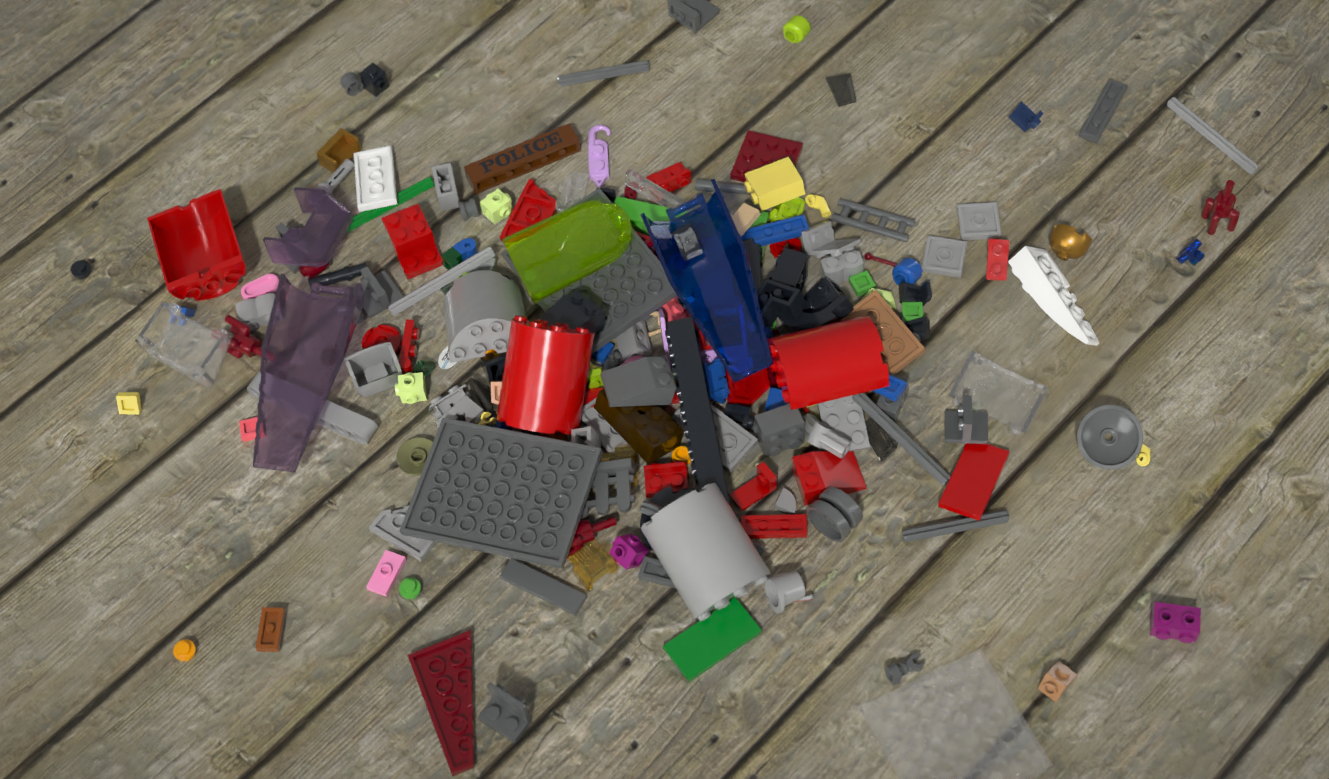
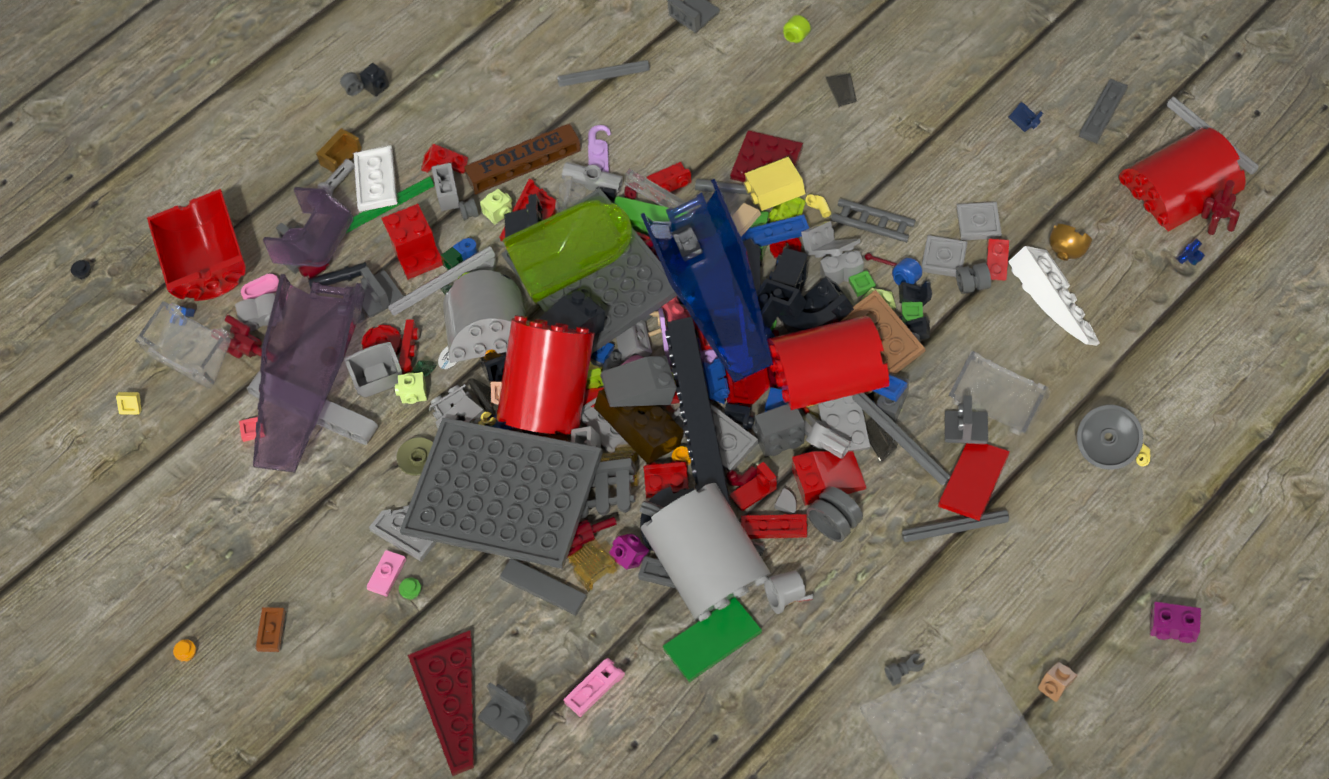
none -> red bracket [421,144,468,174]
none -> black bracket [505,194,545,247]
none -> light grey piece [562,162,623,194]
none -> bright pink plate [563,658,625,717]
none -> dark red arm [726,466,757,486]
none -> dark grey wheel [956,263,991,294]
none -> red cylinder [1118,127,1246,232]

